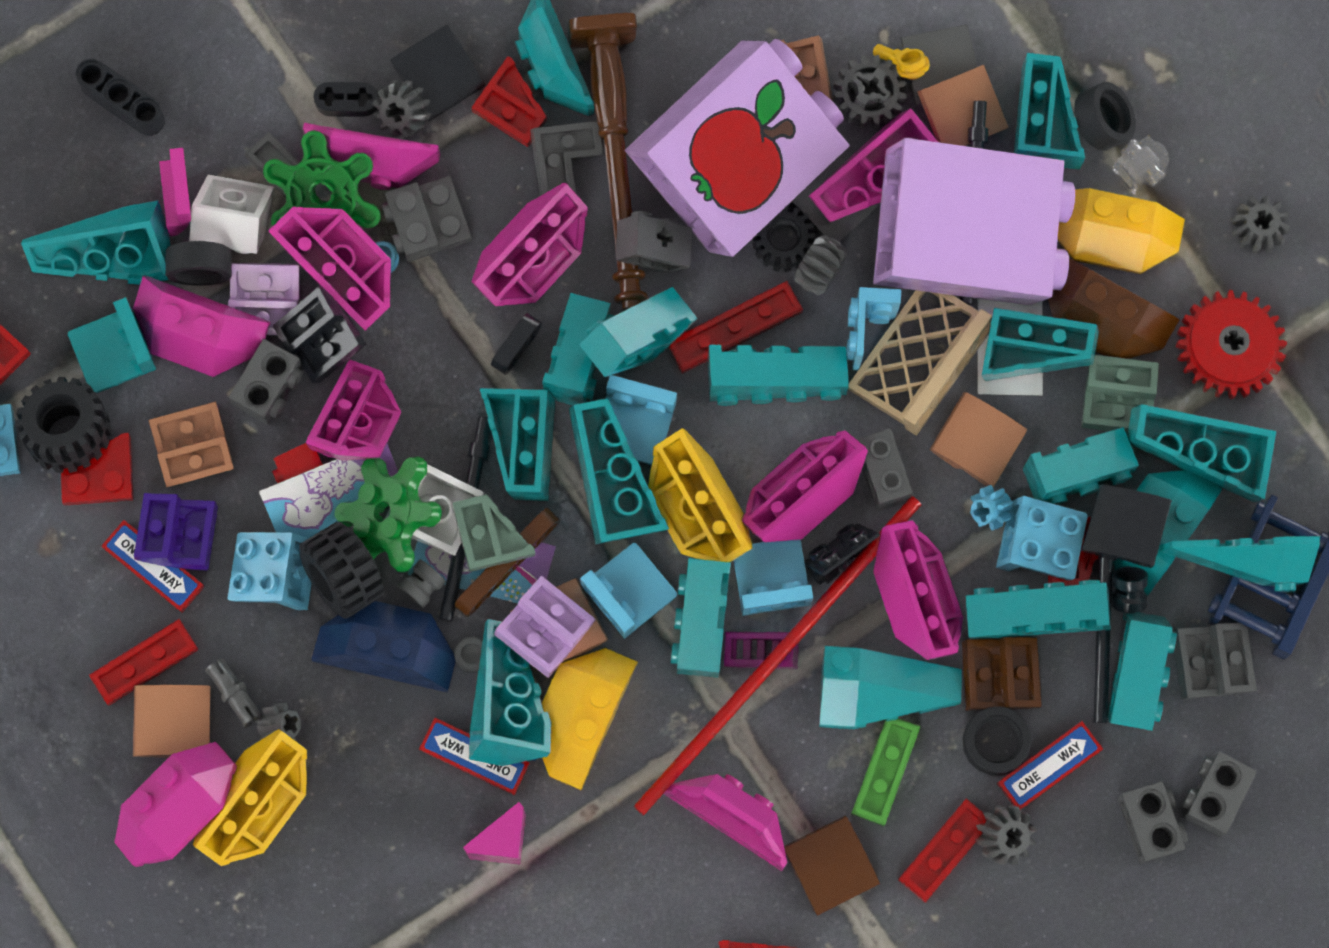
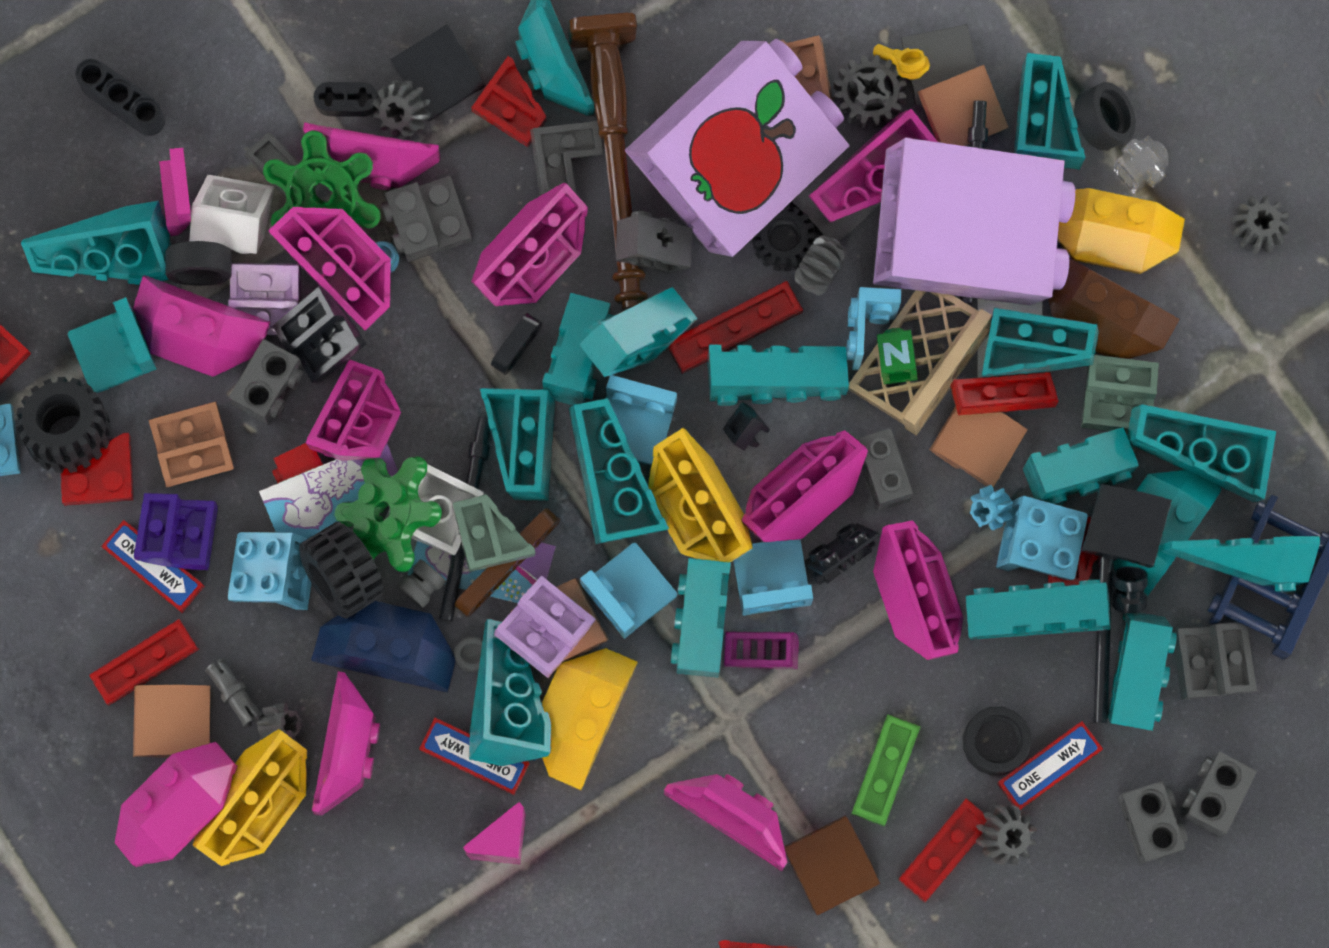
red piece [633,496,922,816] -> none
teal wedge [819,646,962,730] -> none
reddish brown slope [962,637,1042,711] -> none
red gear [1176,290,1287,399] -> none
none -> dark pink wedge [312,671,380,816]
none -> black tile [723,402,770,450]
none -> green brick [877,328,918,385]
none -> red tile [950,372,1059,416]

